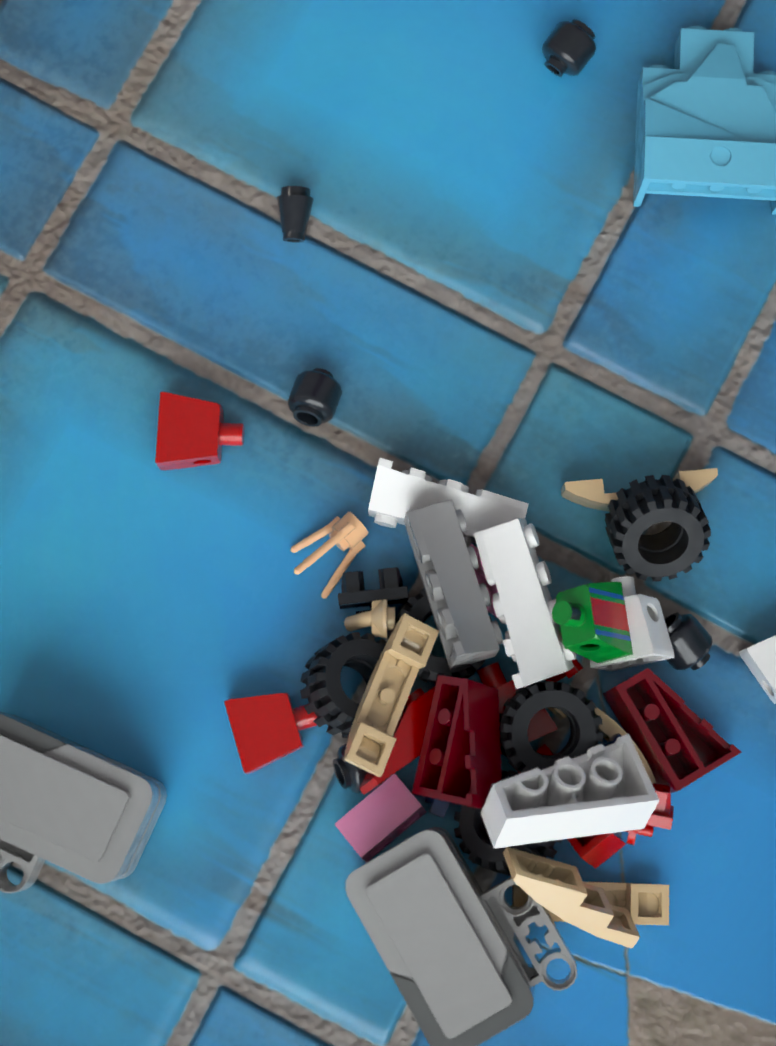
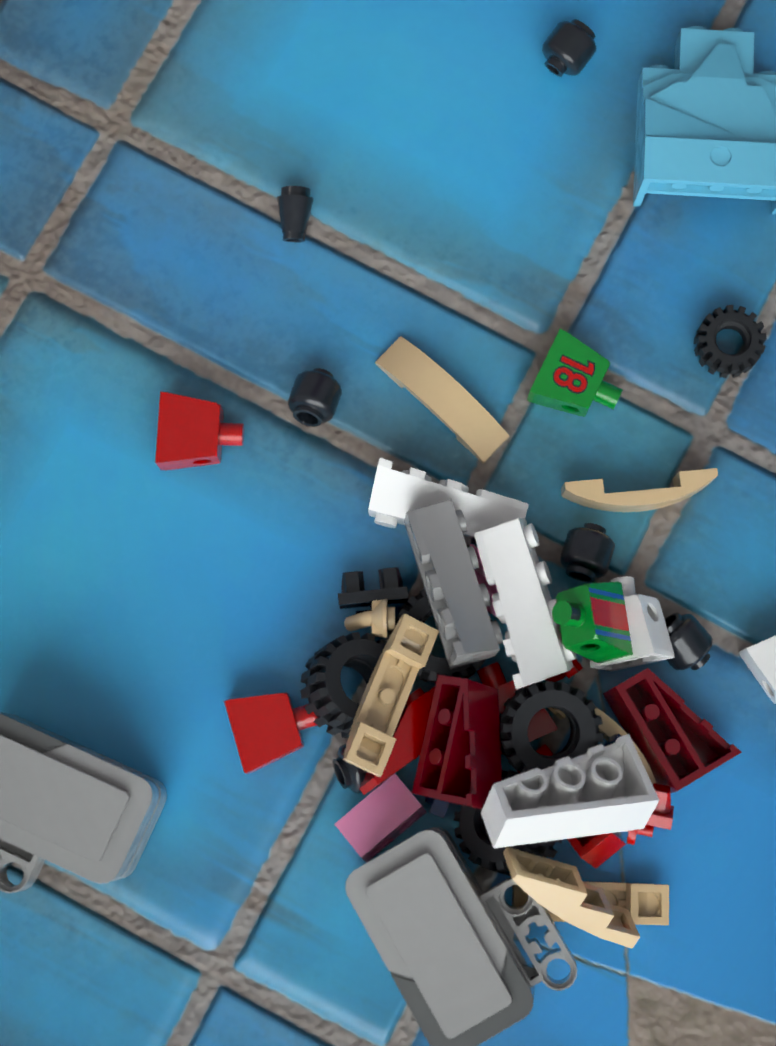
light nougat plant [290,512,369,599] -> none
black tyre [605,475,711,582] -> none
none -> tan slope [375,336,509,464]
none -> green torso [527,329,623,417]
none -> black head [560,523,615,583]
none -> black tyre [694,305,767,378]

